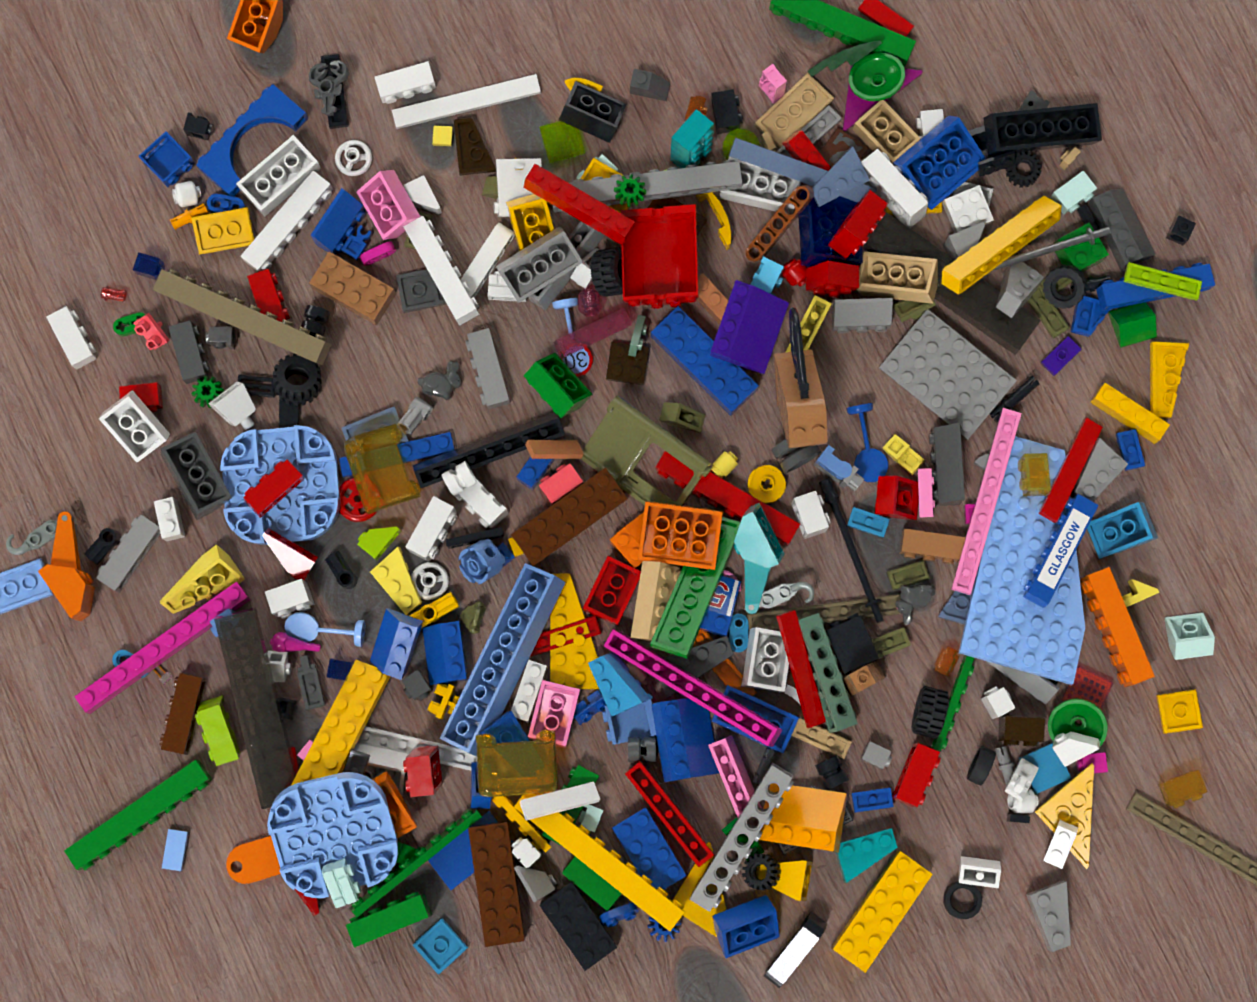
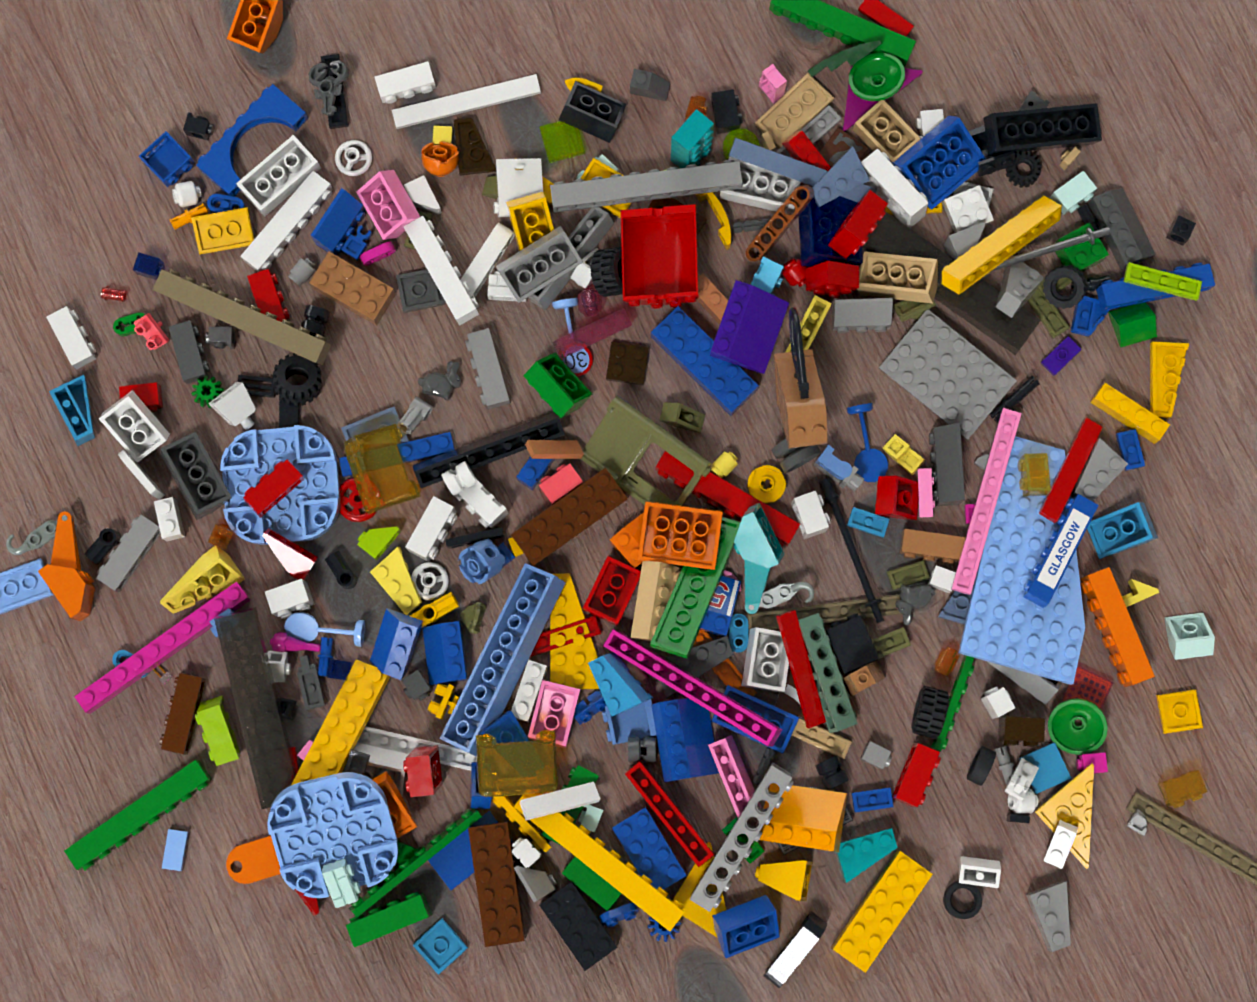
red brick [523,164,635,245] -> none
green gear [614,174,646,208] -> none
sand green plate [628,315,648,357] -> none
black tyre [742,854,781,890] -> none
white slope [1052,732,1100,767] -> none
none -> dark azure wedge [49,375,95,446]
none -> white tile [118,449,165,500]
none -> clear orange brick [208,523,233,550]
none -> light grey brick [288,258,316,286]
none -> blue axle [318,637,333,677]
none -> orange cylinder [421,142,459,177]
none -> dark grey axle [733,218,769,233]
none -> white brick [928,566,956,593]
none -> light grey tile [1127,809,1147,836]

